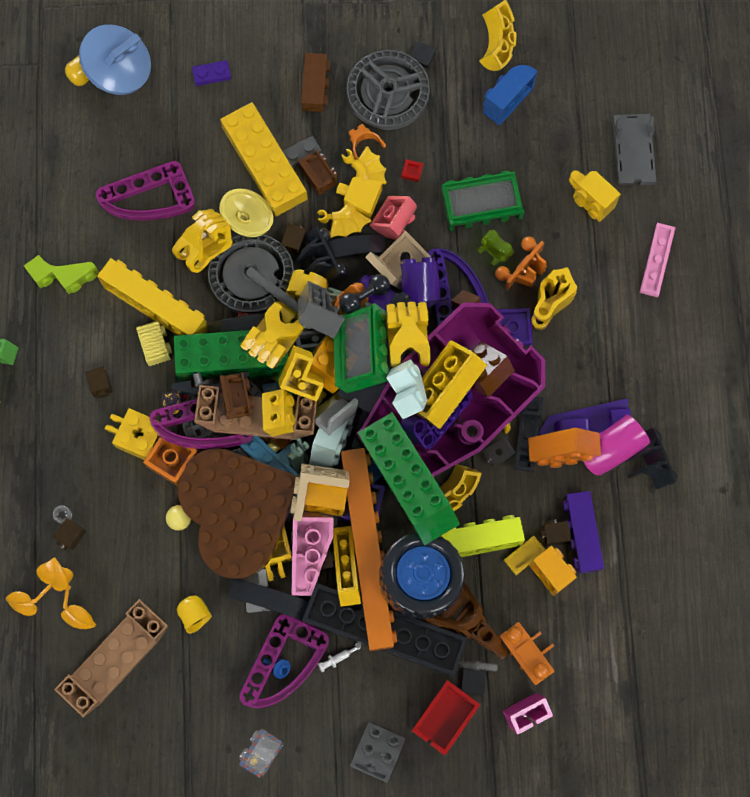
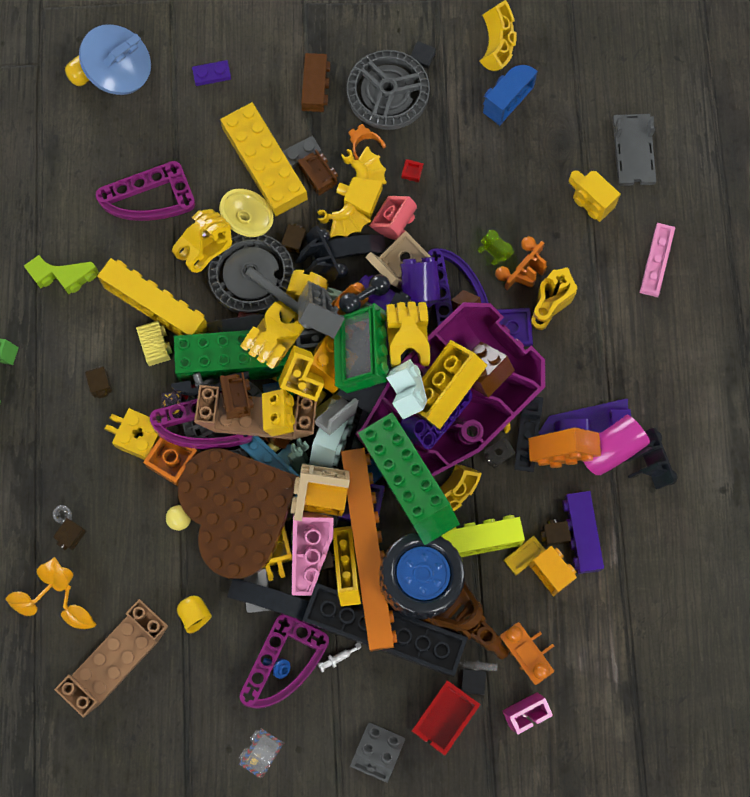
window [441,171,524,232] -> none

